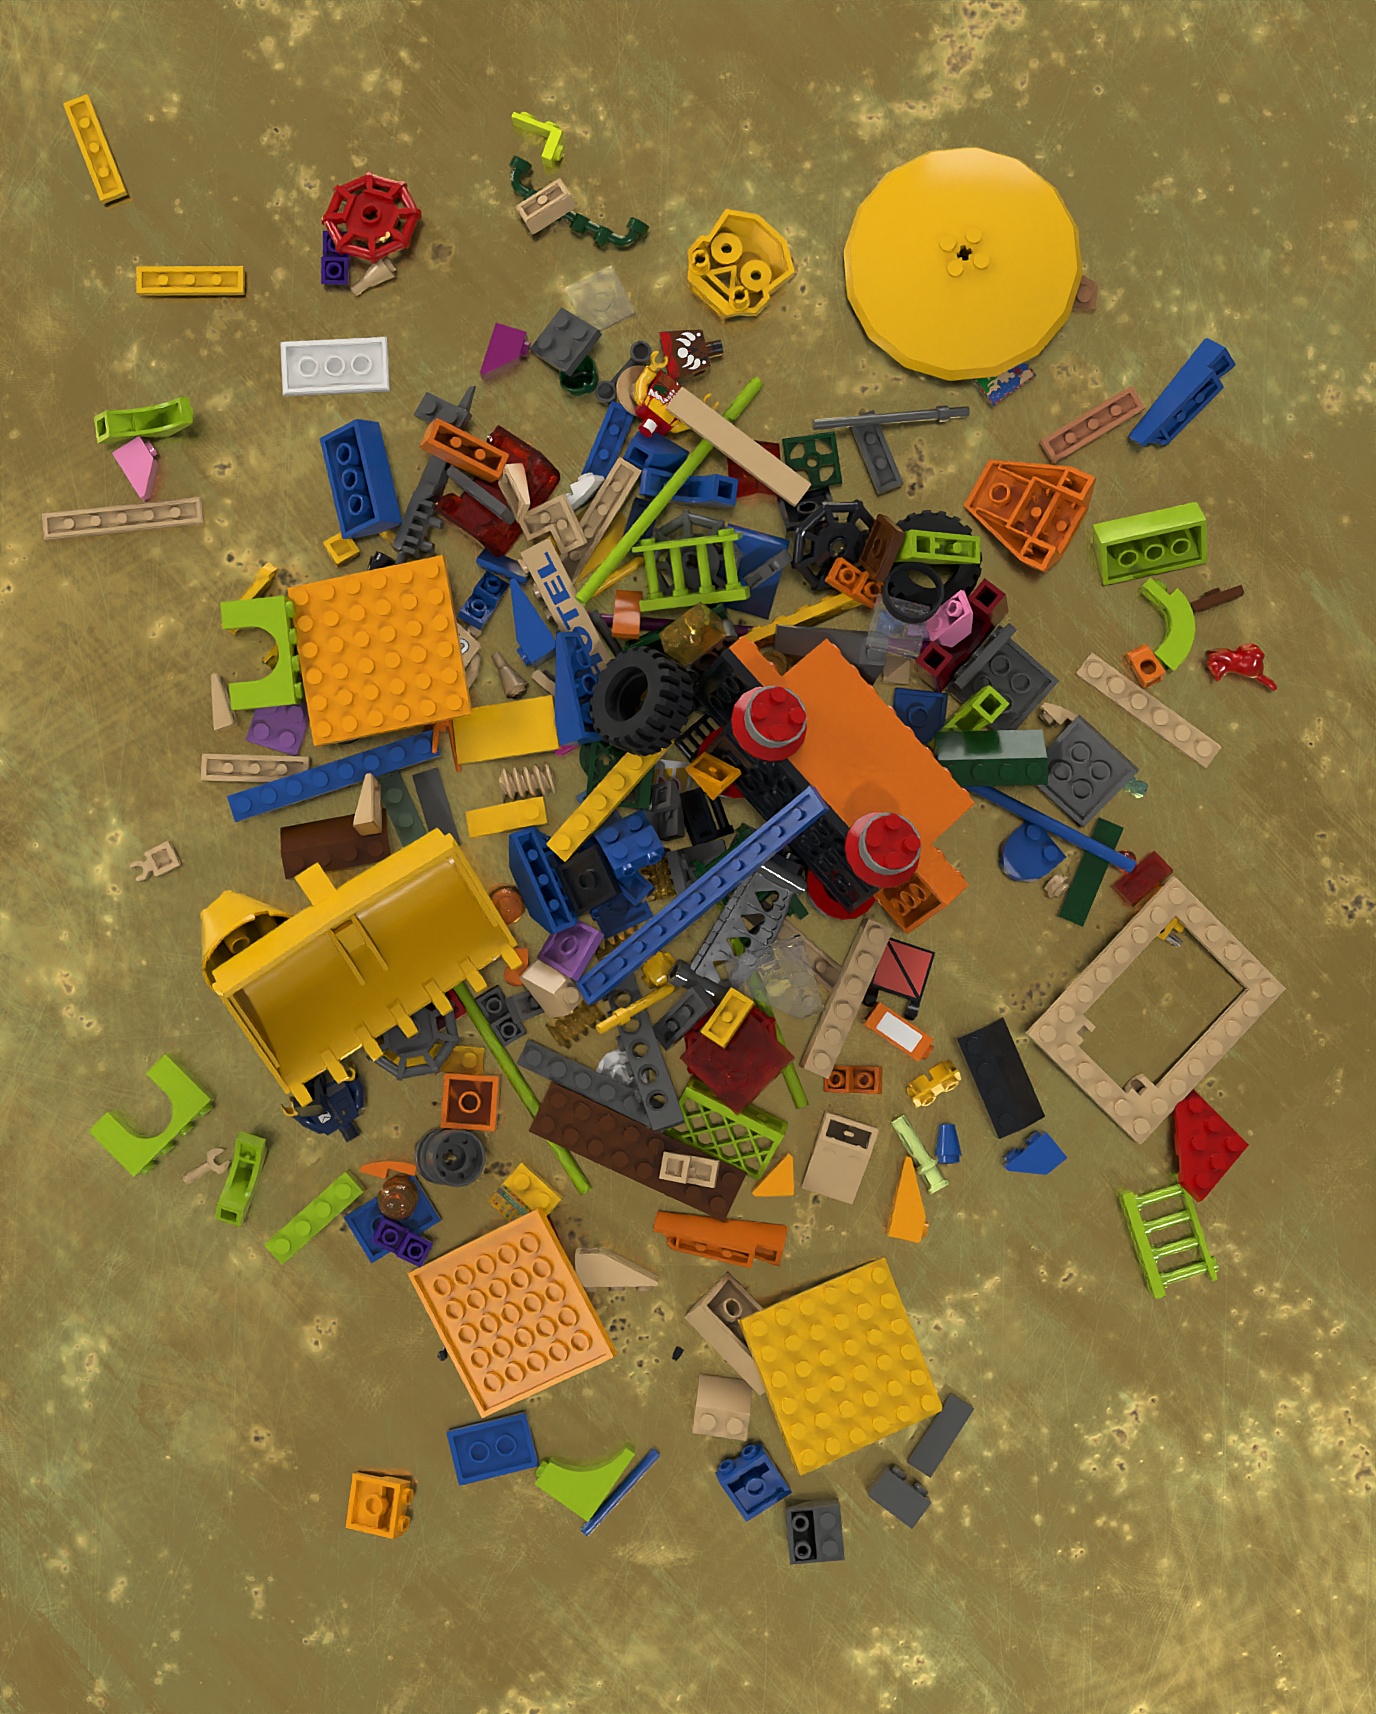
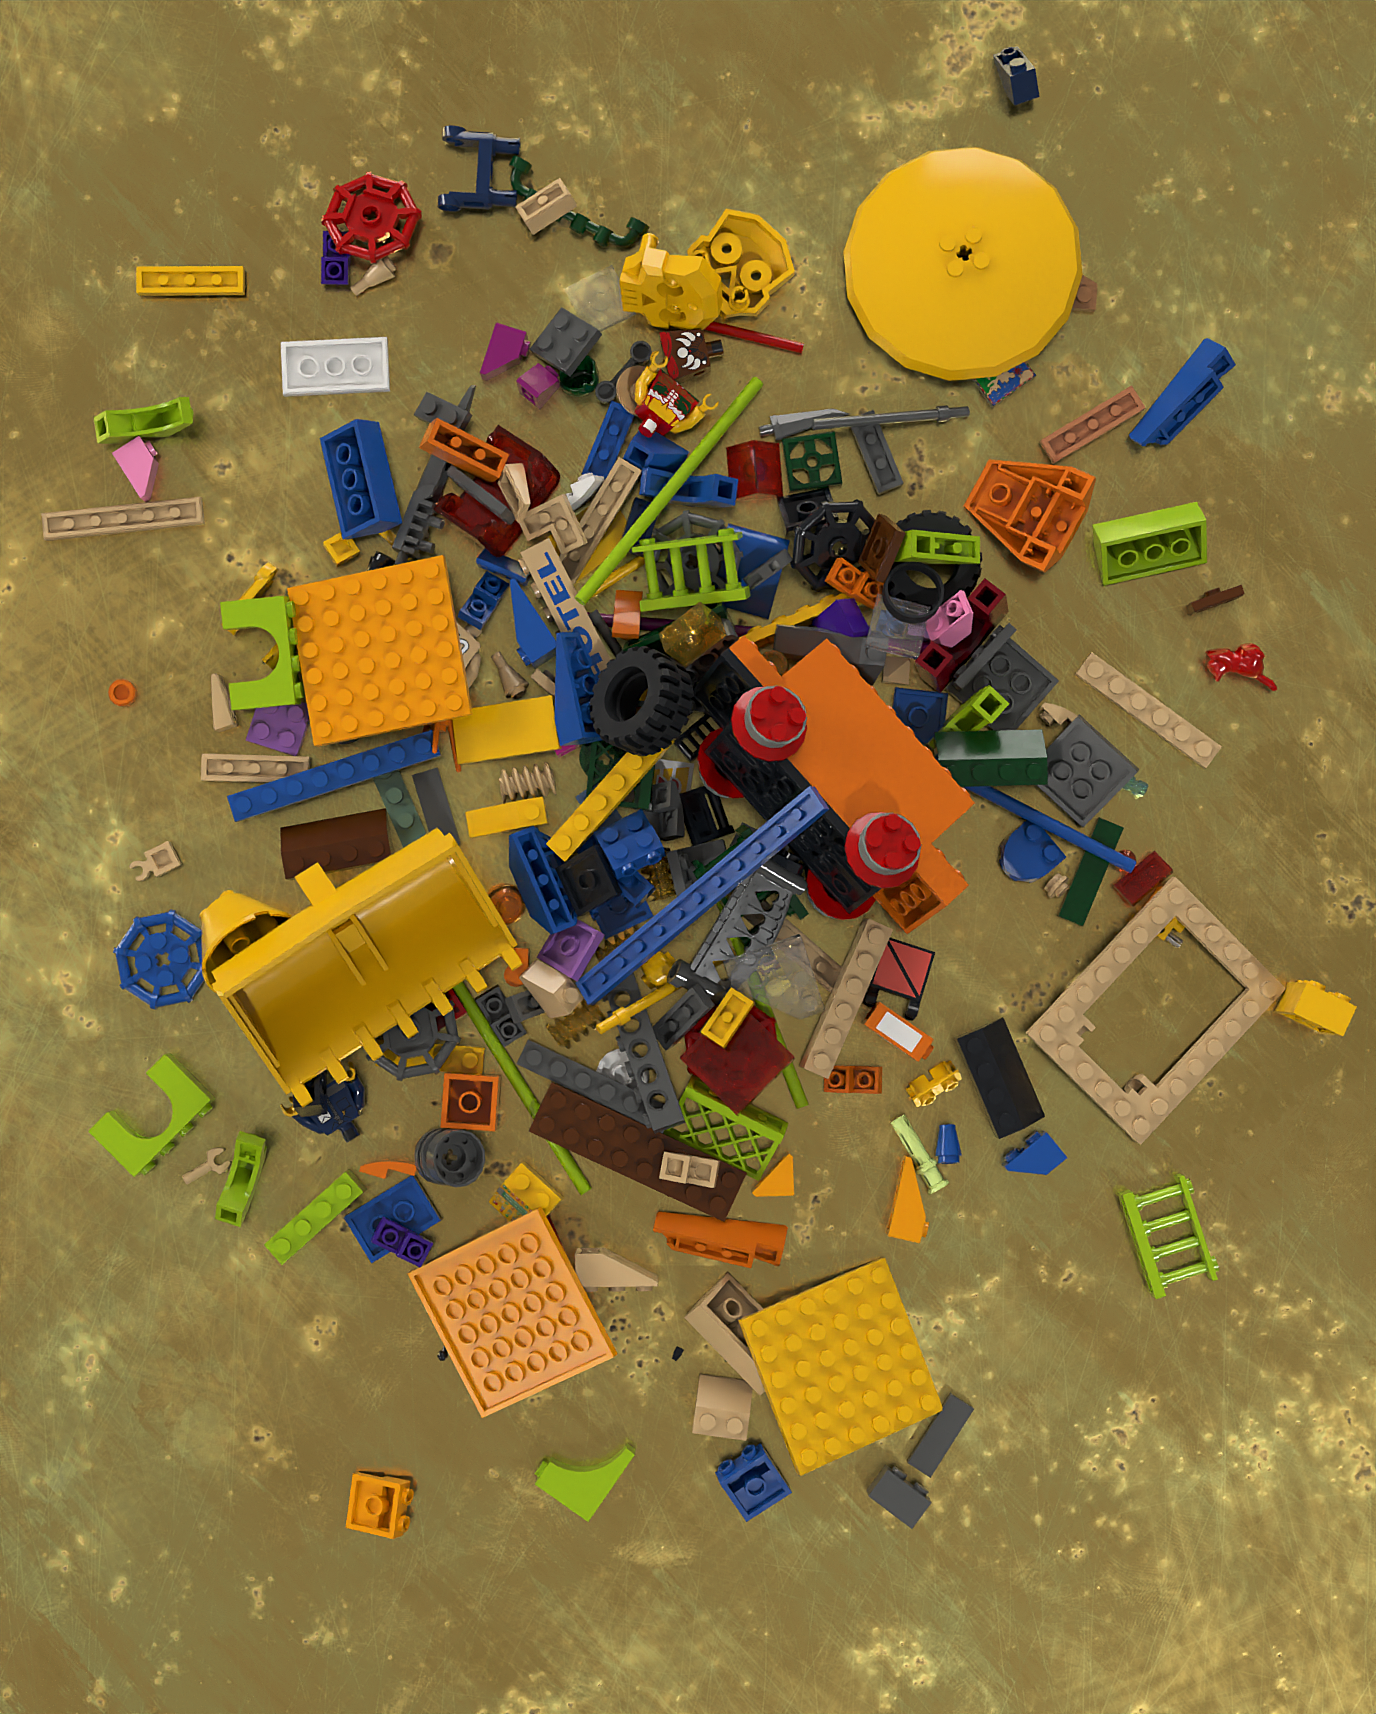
yellow plate [63,94,128,204] -> none
tan slope [353,773,382,836] -> none
clear orange hair [377,1175,420,1220] -> none
blue plate [446,1411,539,1486] -> none
neon yellow bracket [511,112,564,168] -> none
blue bar [580,1448,661,1536] -> none
tan tile [665,386,811,507] -> none
light orange slope [686,752,742,801] -> none
dark grey slope [785,1498,845,1565] -> none
tan slope [801,1111,879,1204] -> none
orange leg [1125,644,1166,690] -> none
lime arch [1139,578,1195,674] -> none
red plate [1172,1089,1249,1202] -> none
none -> orange tile [108,679,137,707]
none -> blue plate [113,909,204,1010]
none -> dark blue connector [437,125,521,212]
none -> magenta slope [516,363,560,410]
none -> yellow brick [619,233,723,330]
none -> red bar [703,321,804,354]
none -> dark grey bar [759,408,850,441]
none -> dark purple slope [812,598,871,638]
none -> dark blue slope [993,46,1040,106]
none -> yellow brick [1274,980,1357,1037]

